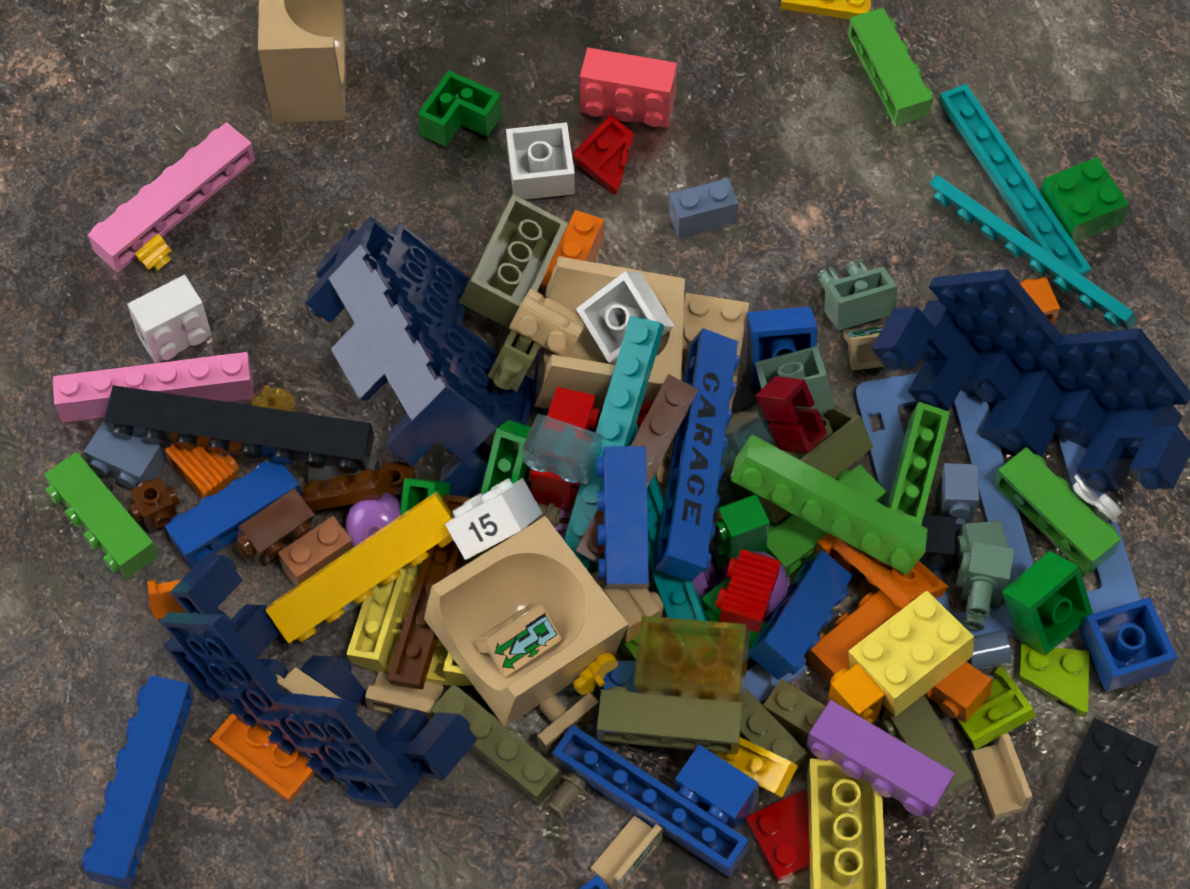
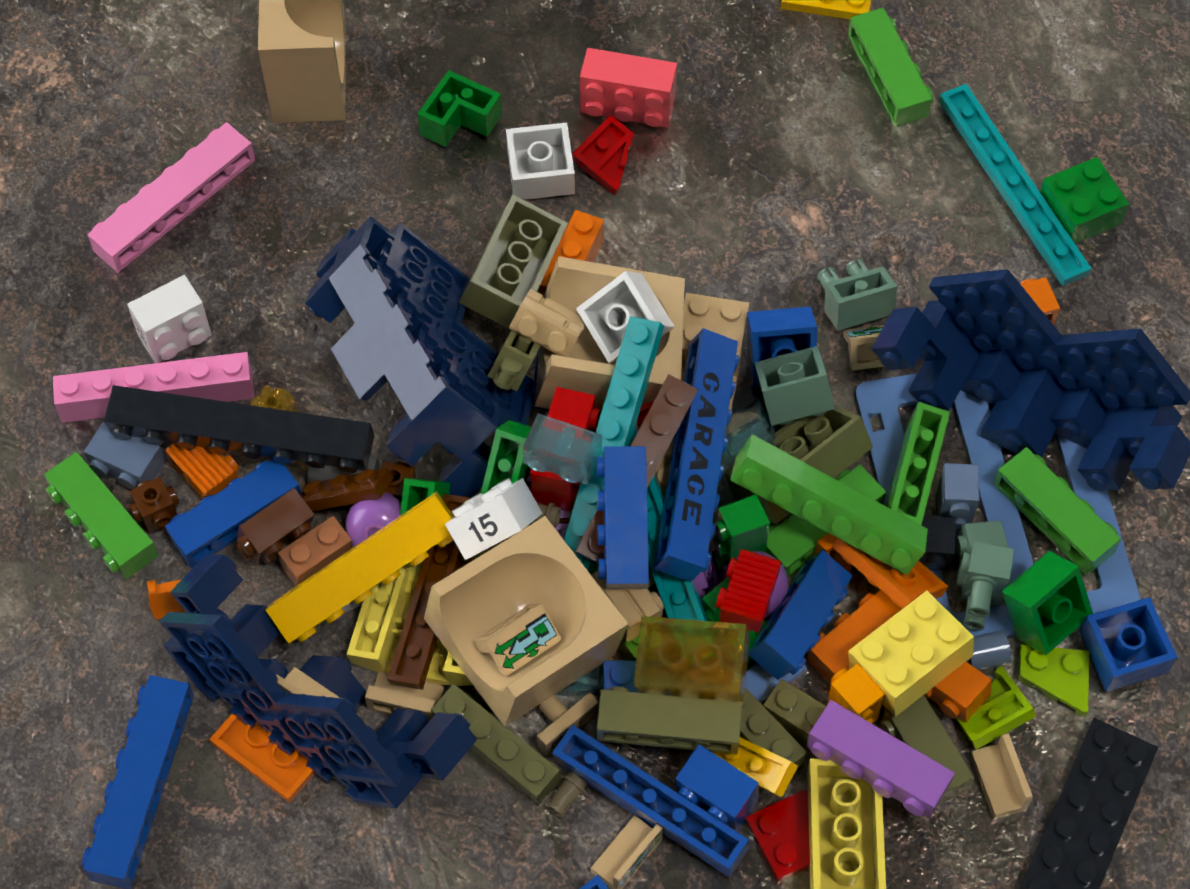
yellow plate [134,234,172,271] -> none
yellow piece [573,652,618,695] -> none
sand blue brick [669,178,738,239] -> none
dark red piece [755,376,828,453] -> none
teal plate [929,175,1138,330] -> none
white plate [1072,474,1123,524] -> none

